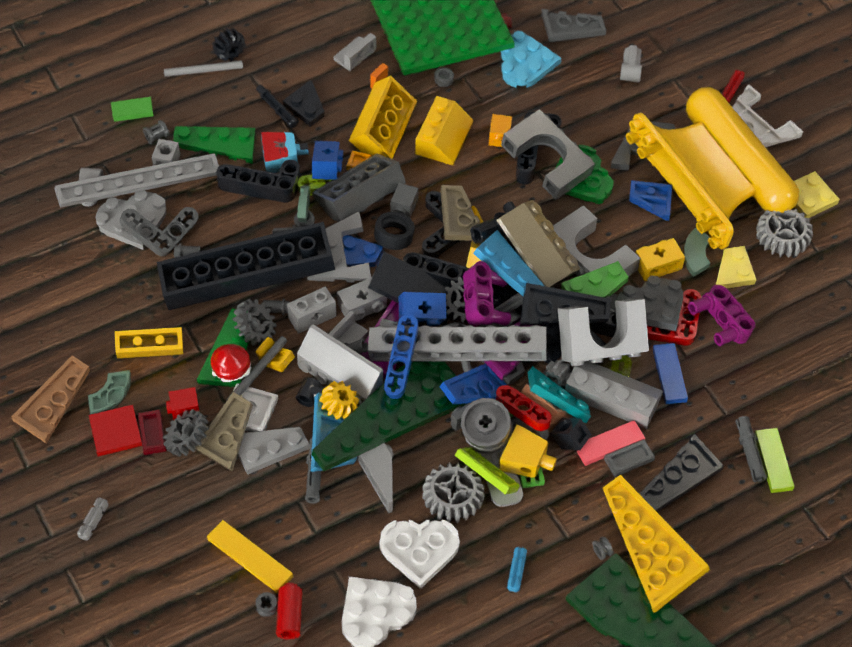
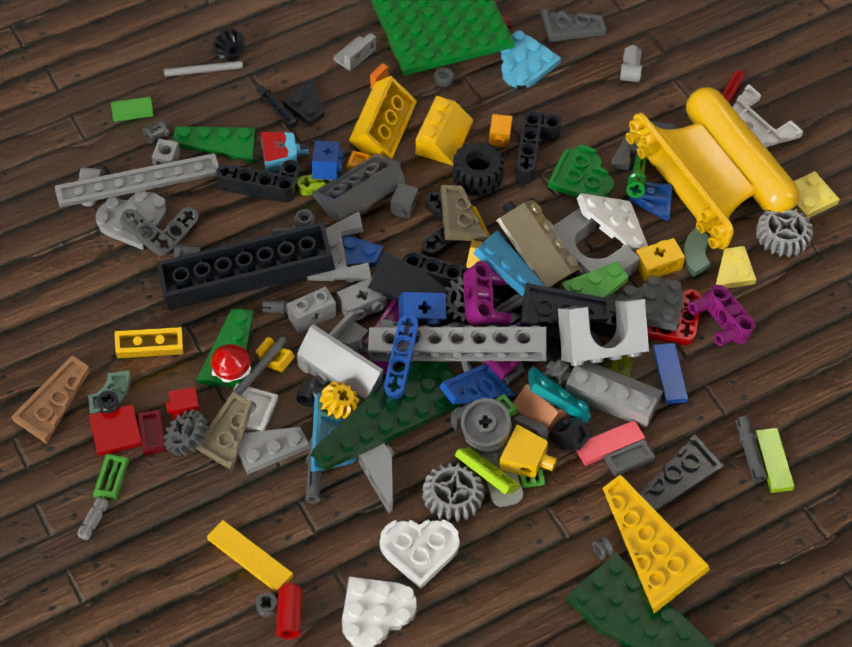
dark grey gear [233,299,277,346] -> none
sand green tile [297,185,311,223] -> none
black tyre [374,212,415,250] -> none
black piece [470,212,506,244] -> none
red beam [495,385,551,431] -> none
arch [501,109,595,200] -> none
dark azure axle [507,547,527,592] -> none
none -> bright green tile [93,454,129,501]
none -> black bush [98,391,119,413]
none -> black tyre [452,141,504,197]
none -> white plate [577,193,648,253]
none -> green pin [626,155,647,198]

